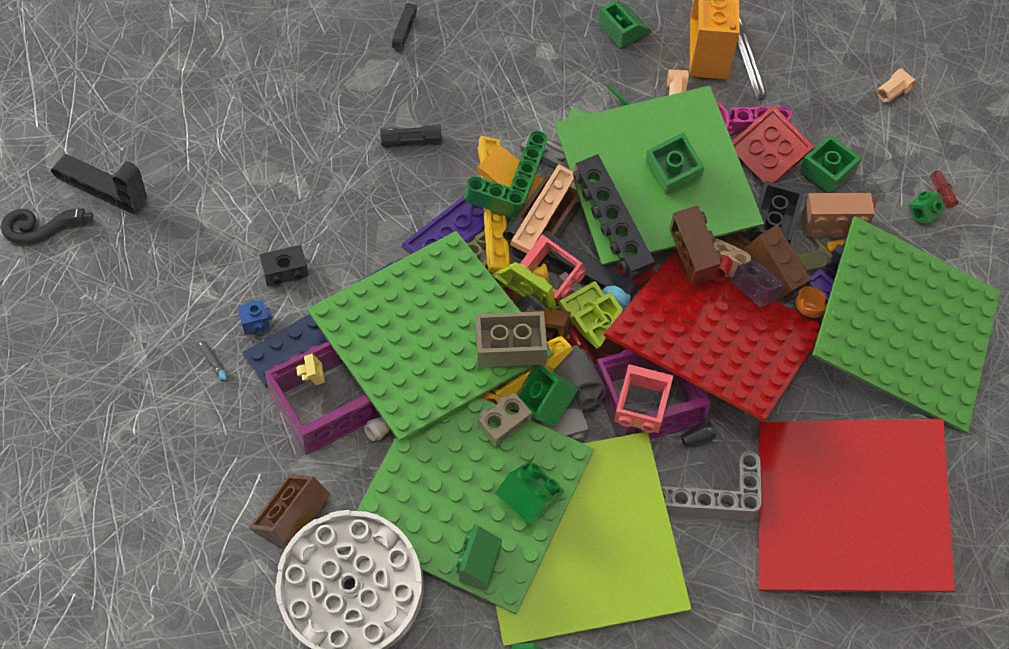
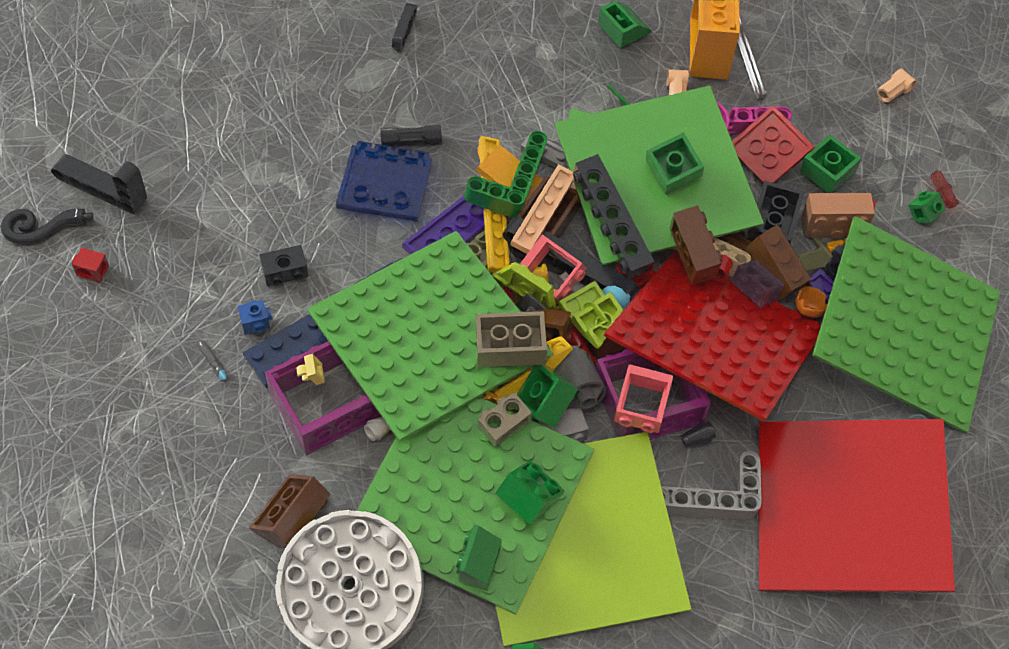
none -> red brick [72,247,109,283]
none -> clear blue hinge [336,141,432,222]

